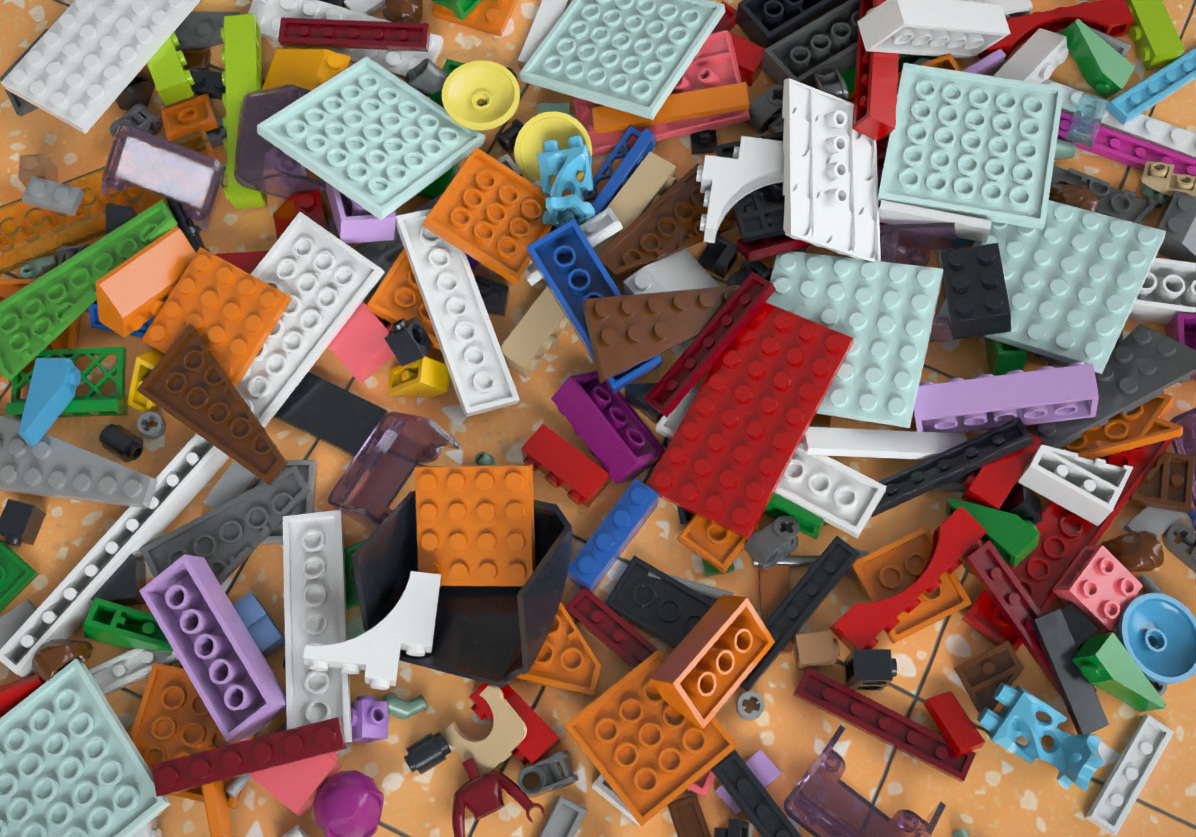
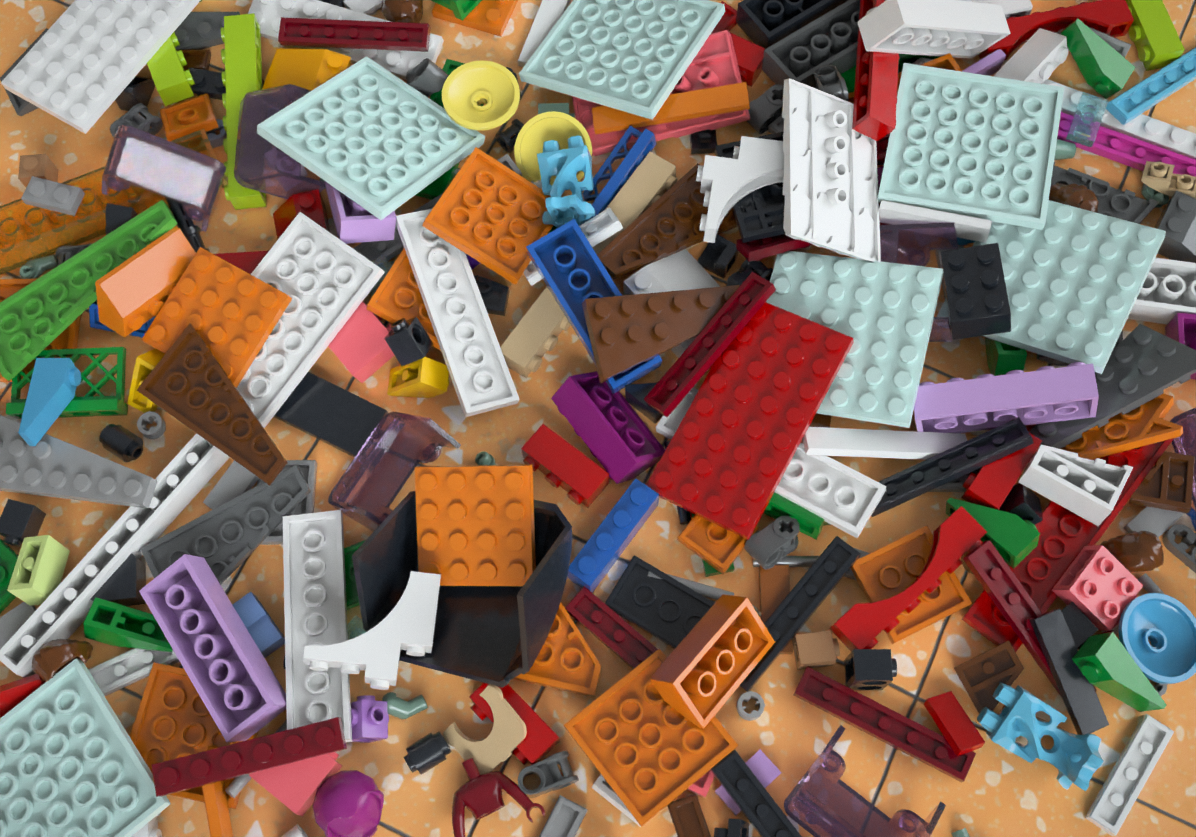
none -> yellowish green brick [7,535,70,606]

